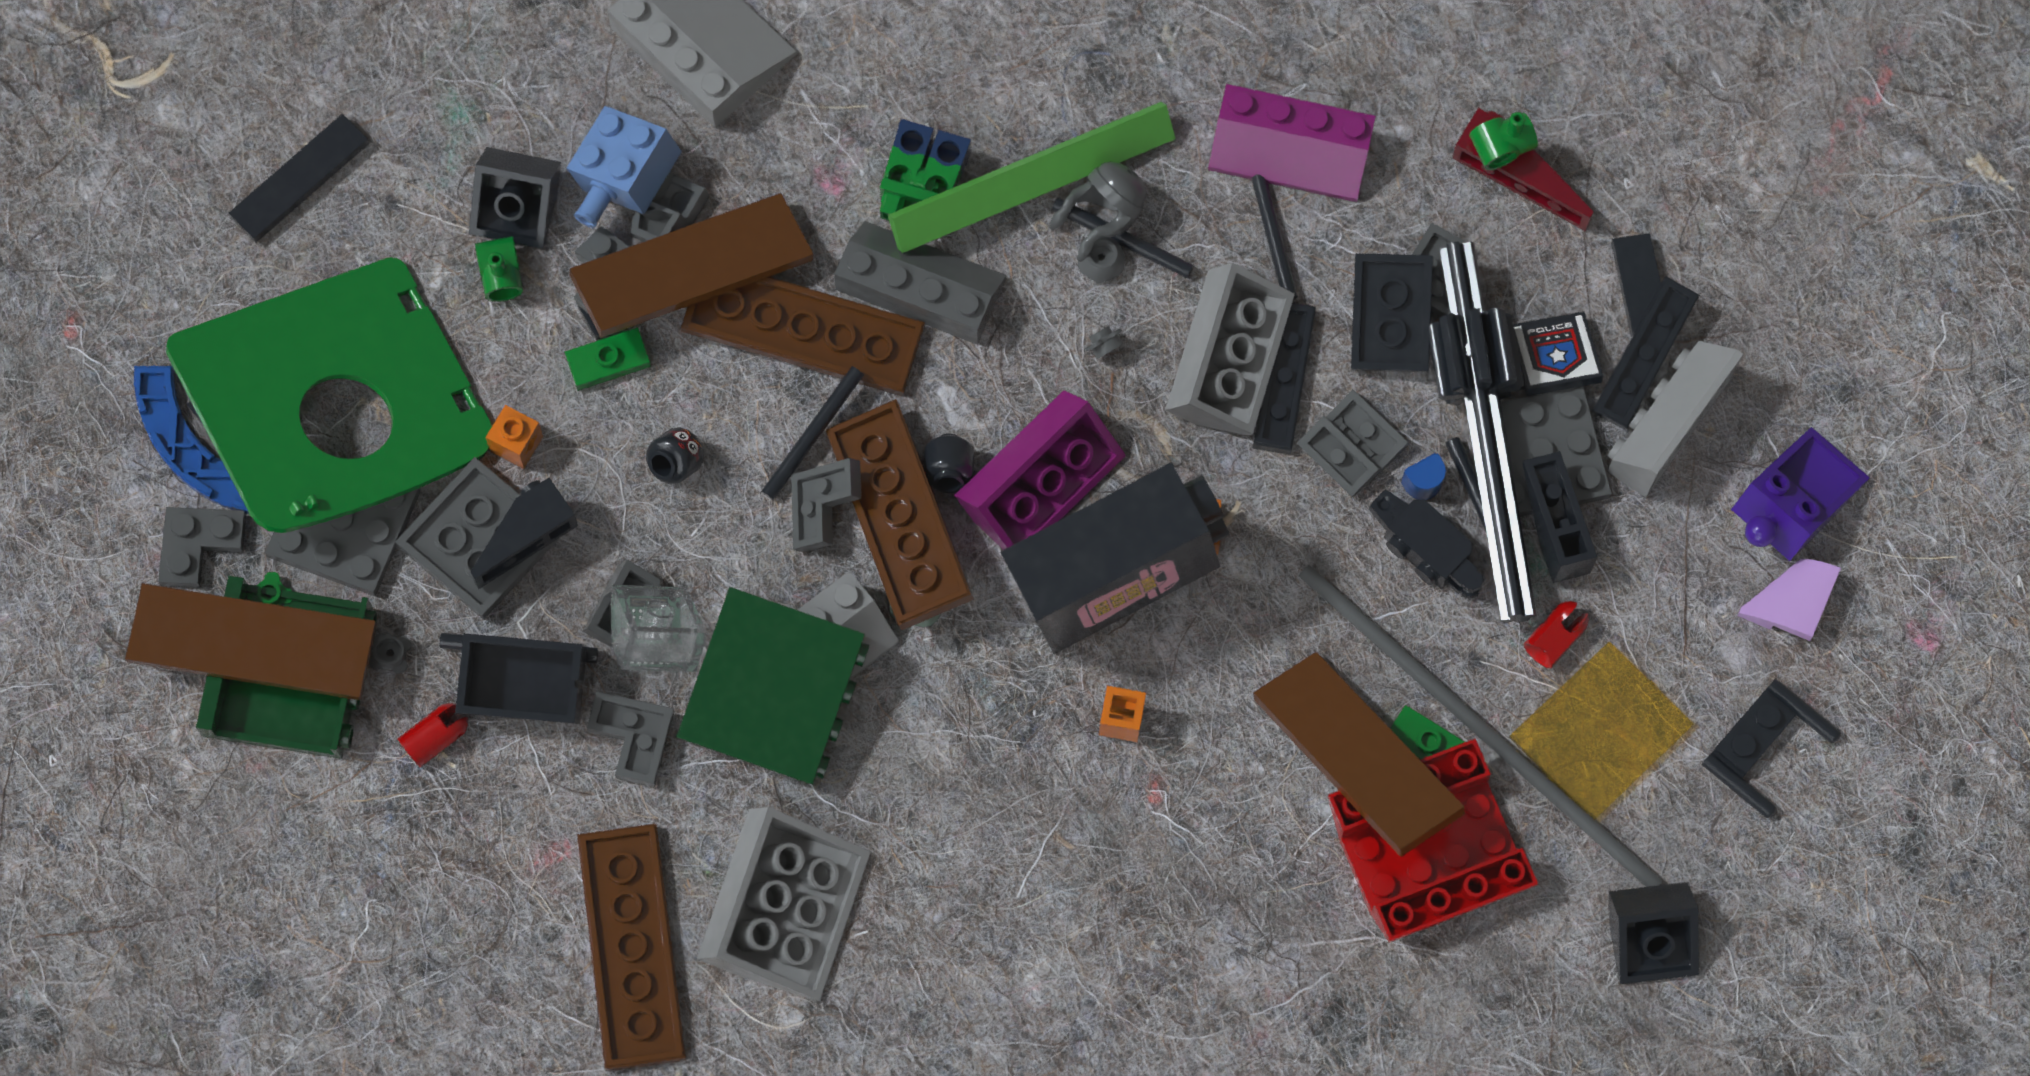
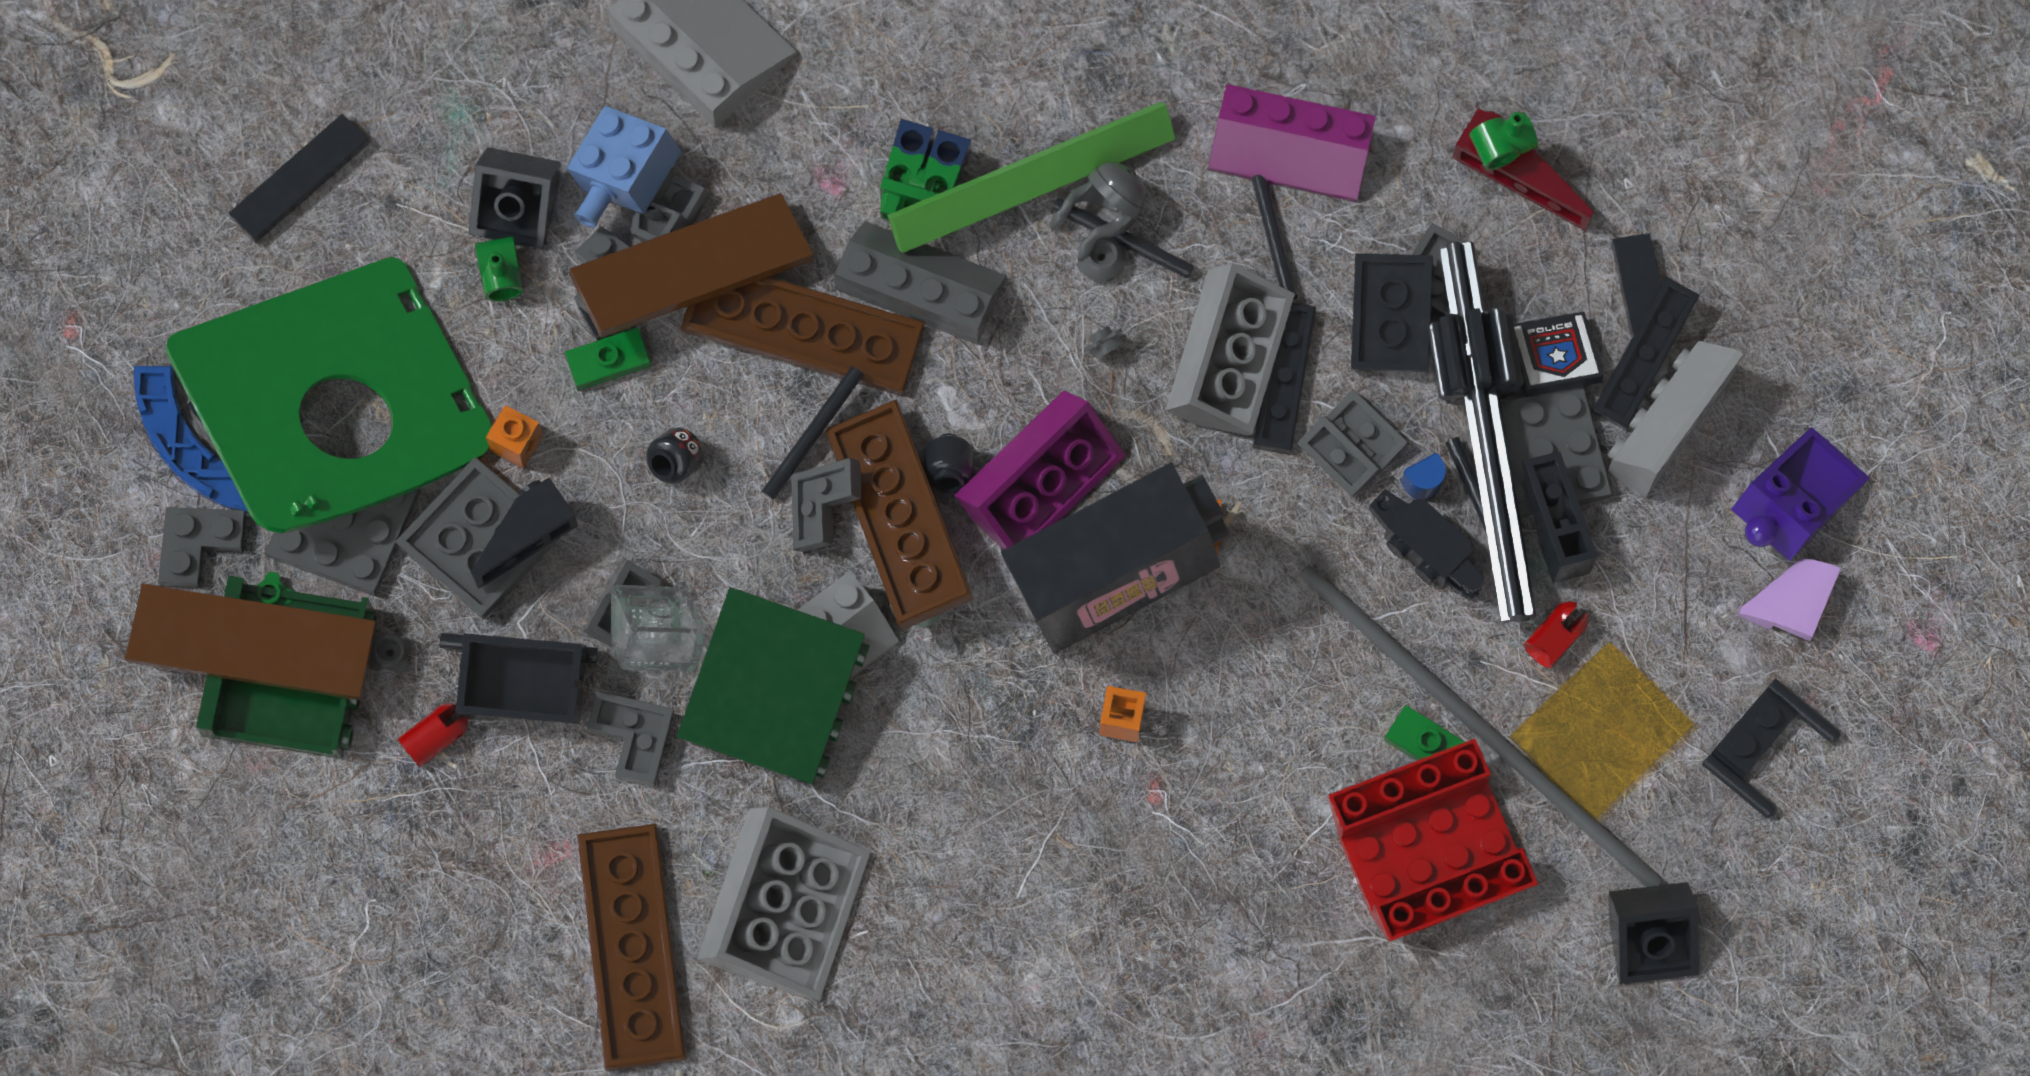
reddish brown tile [1253,652,1465,857] -> none

